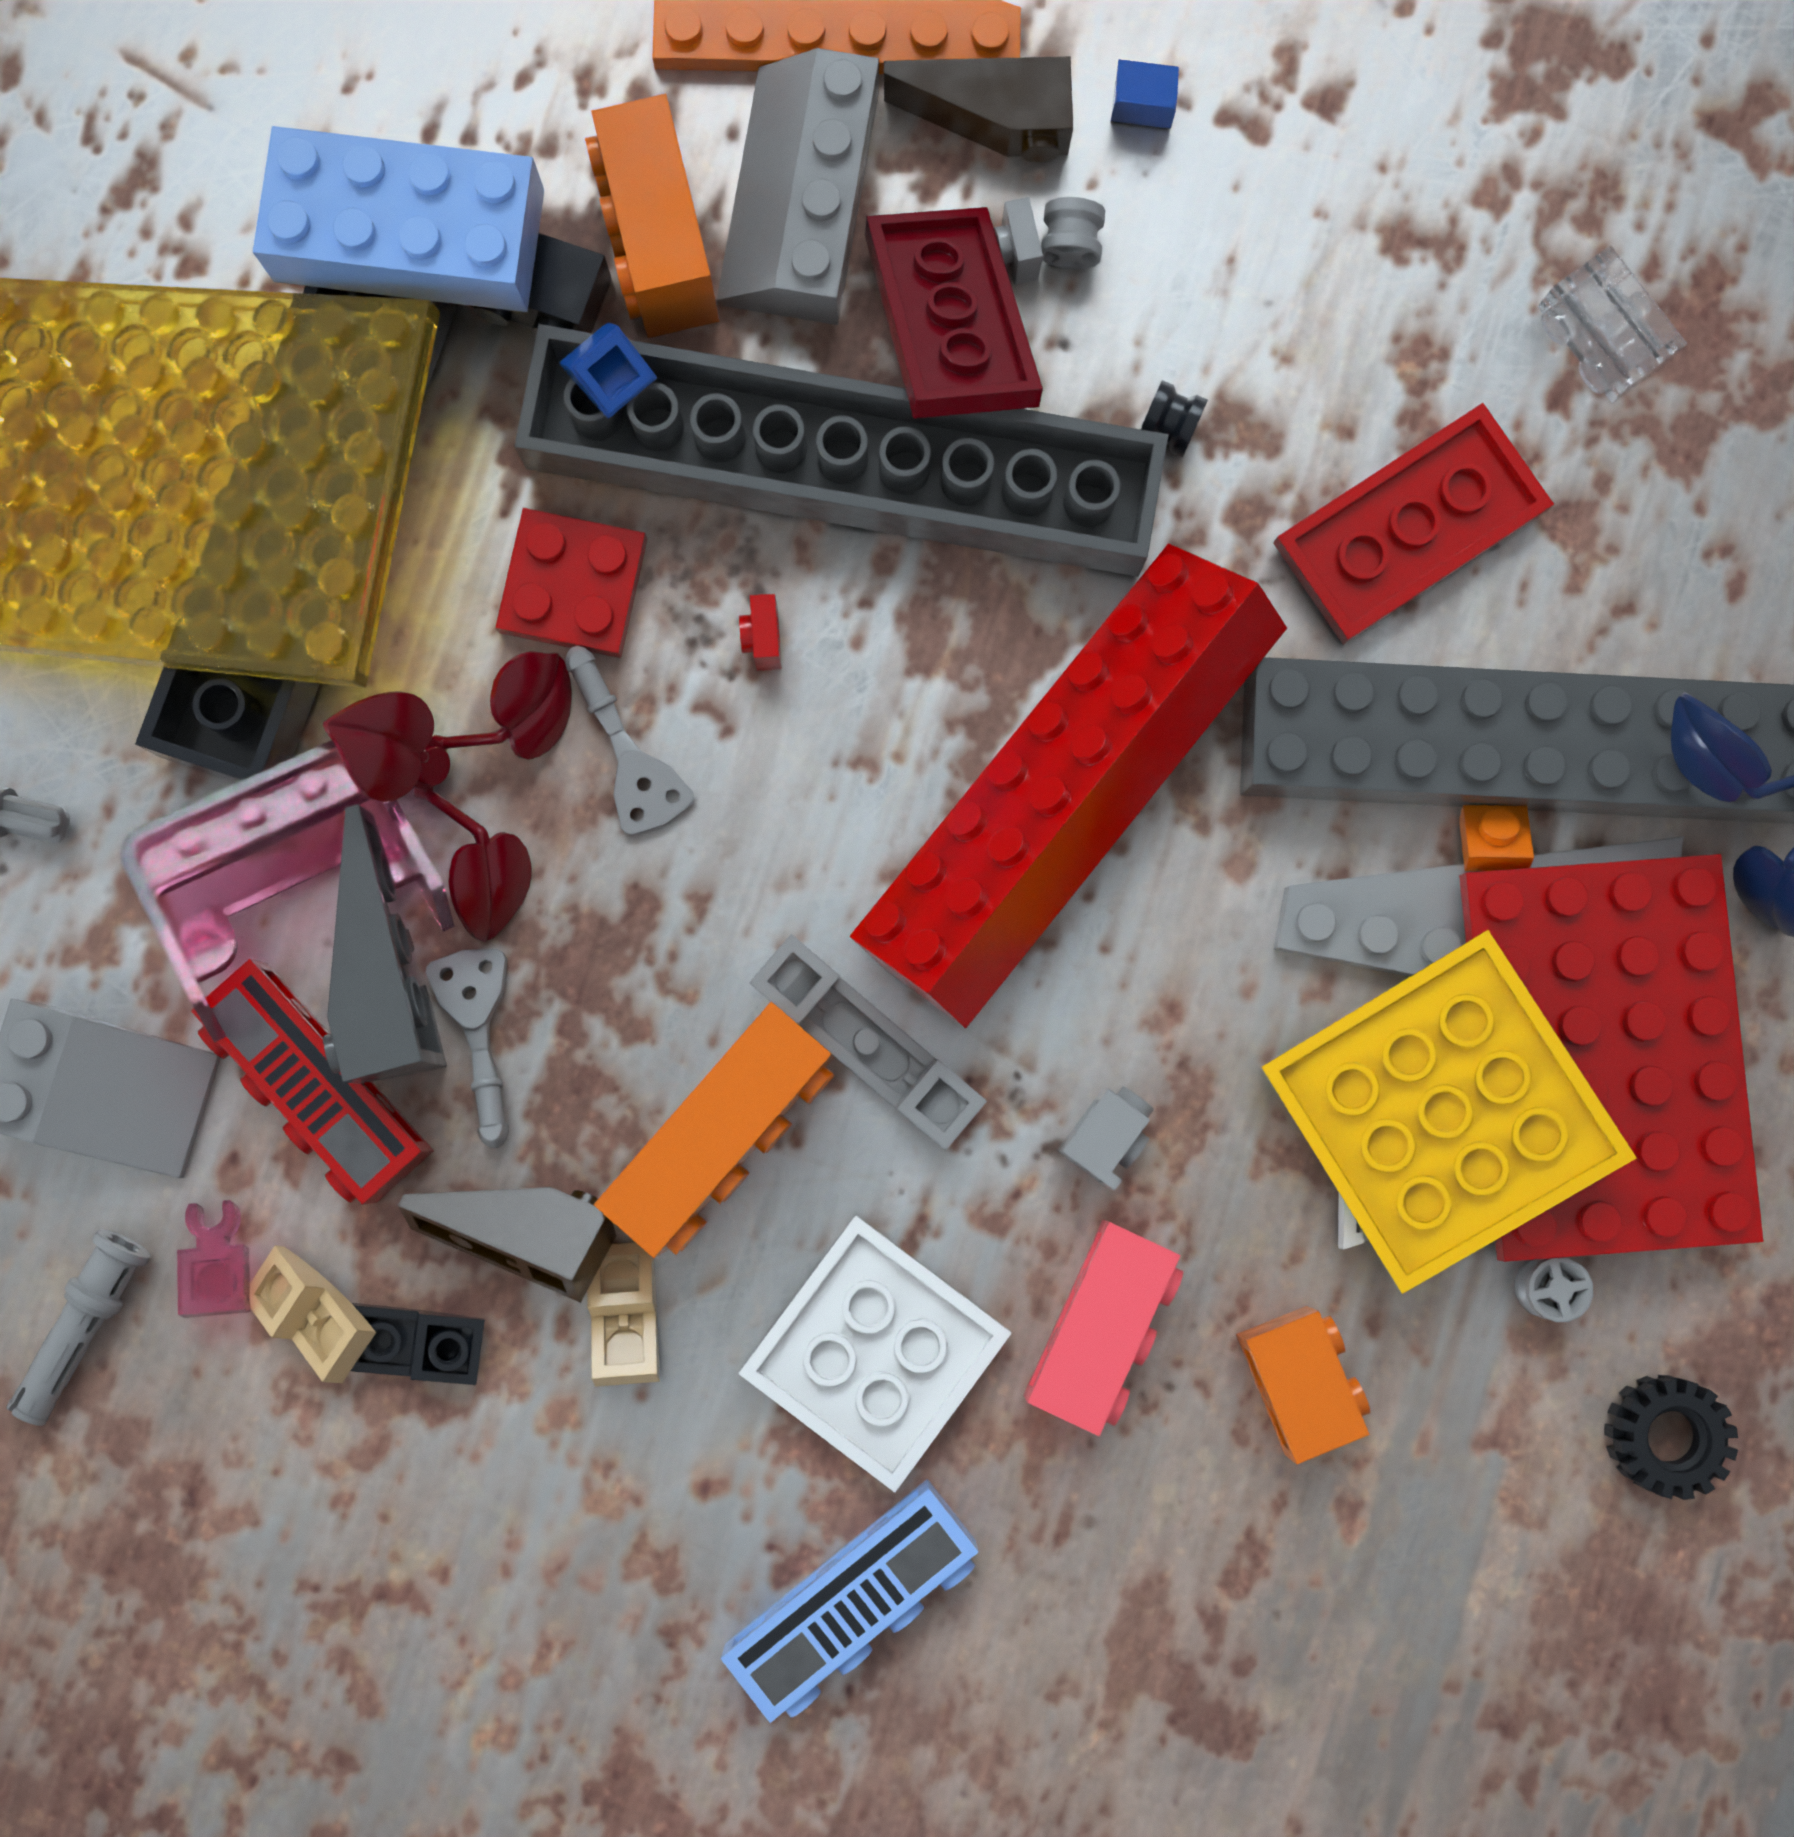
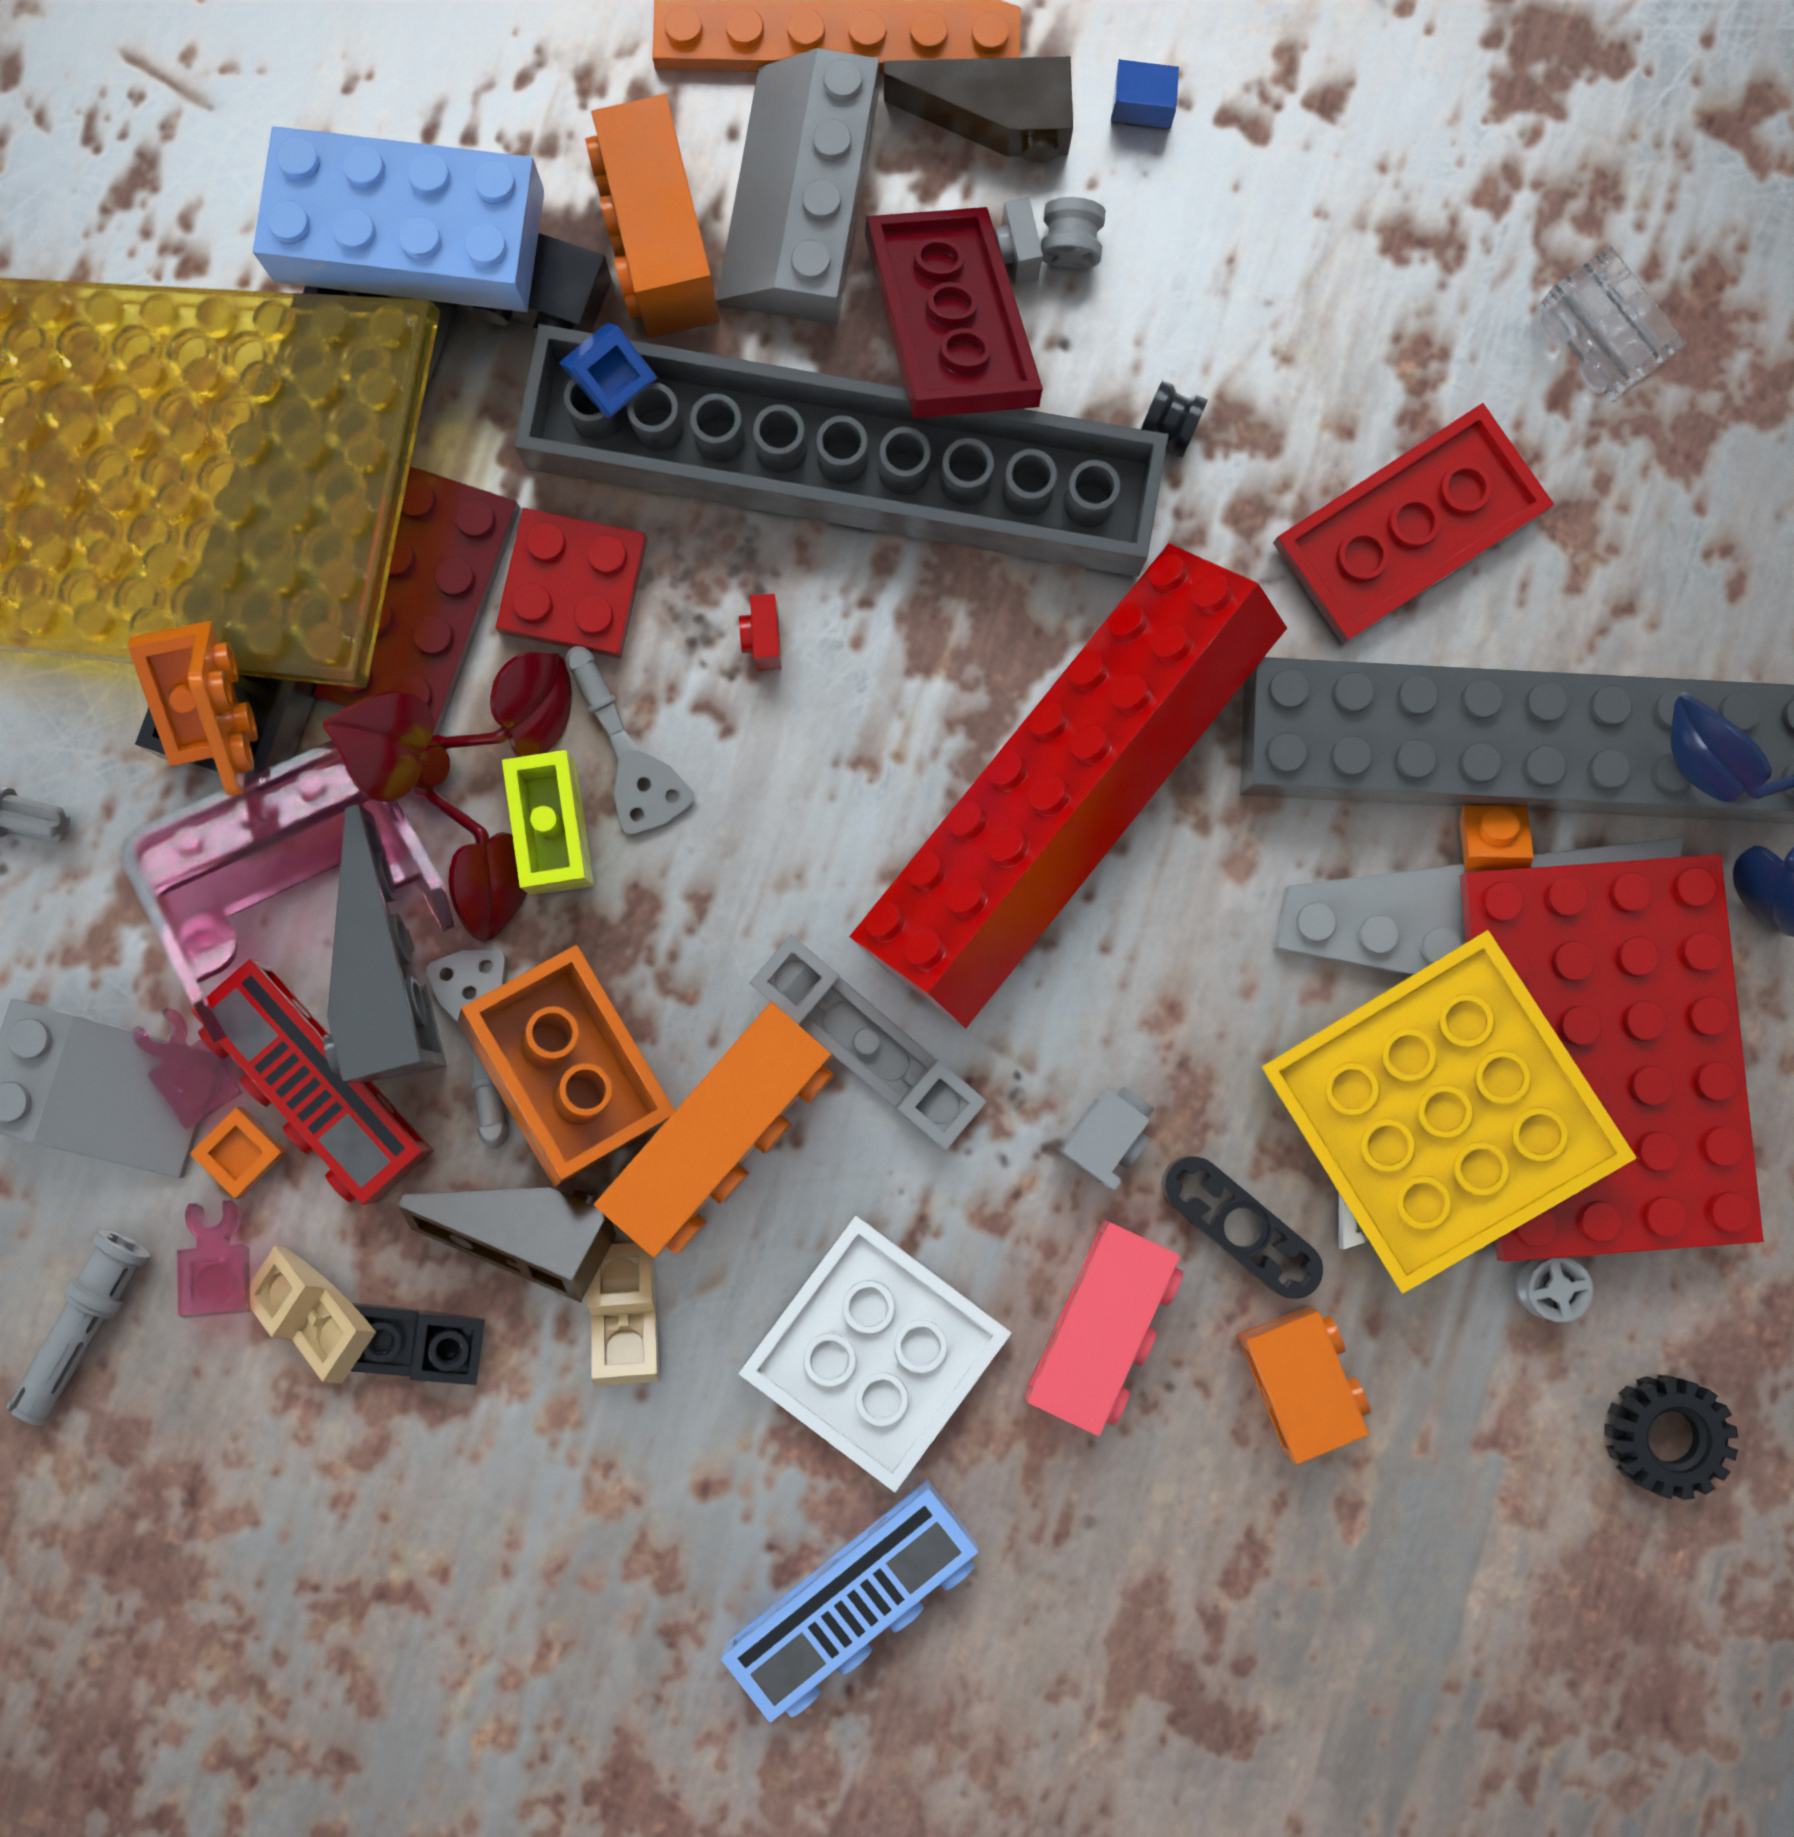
none -> orange bracket [128,621,258,797]
none -> clear pink plate [132,1007,243,1129]
none -> orange plate [189,1107,288,1199]
none -> dark red plate [313,462,520,737]
none -> orange brick [457,944,675,1188]
none -> neon yellow brick [502,750,594,896]
none -> black beam [1161,1156,1323,1299]

